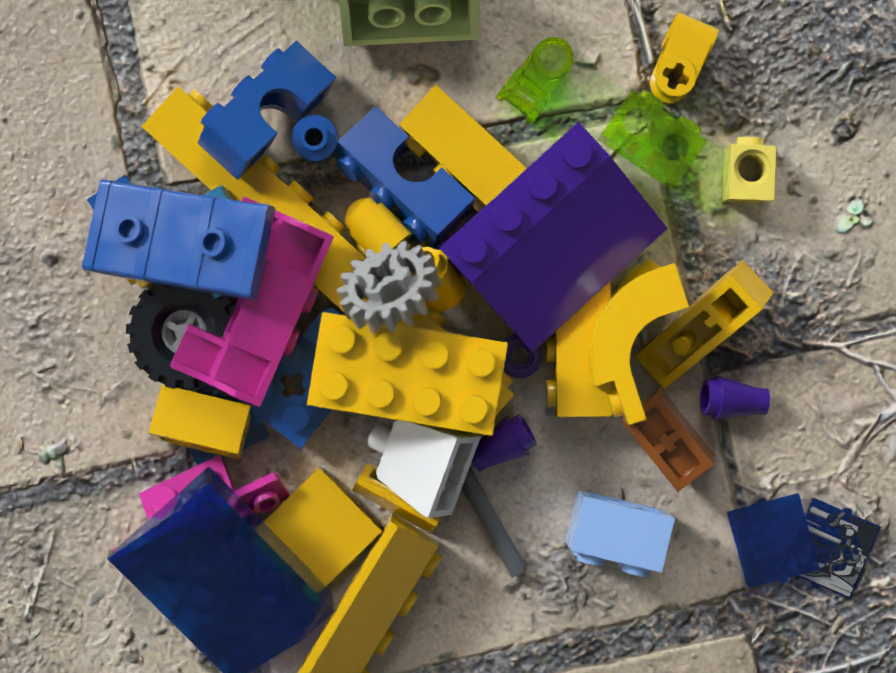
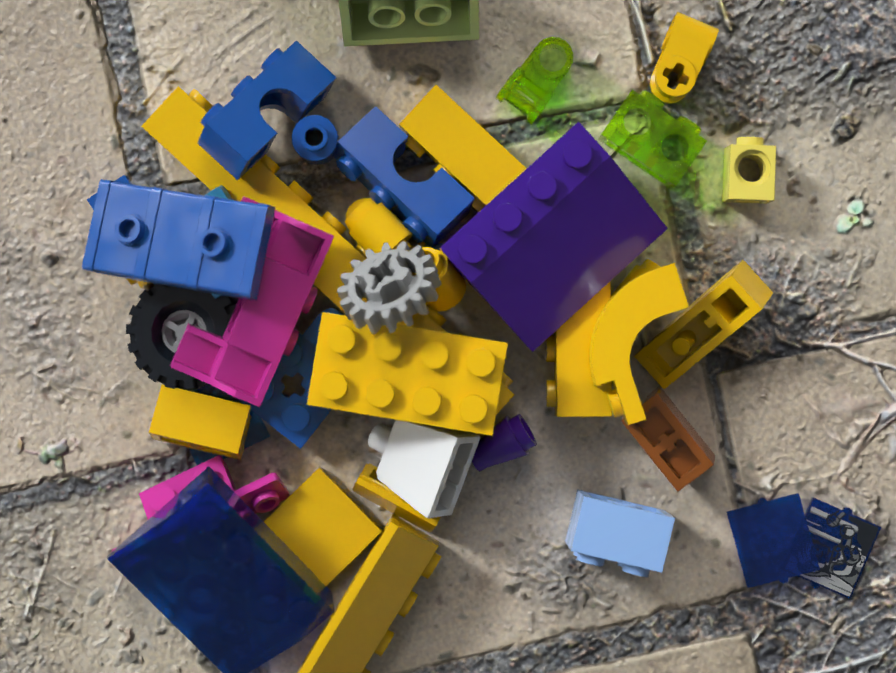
dark grey bar [462,467,527,578] -> none
dark purple plate [503,334,542,378] -> none
dark purple cone [700,376,770,421] -> none

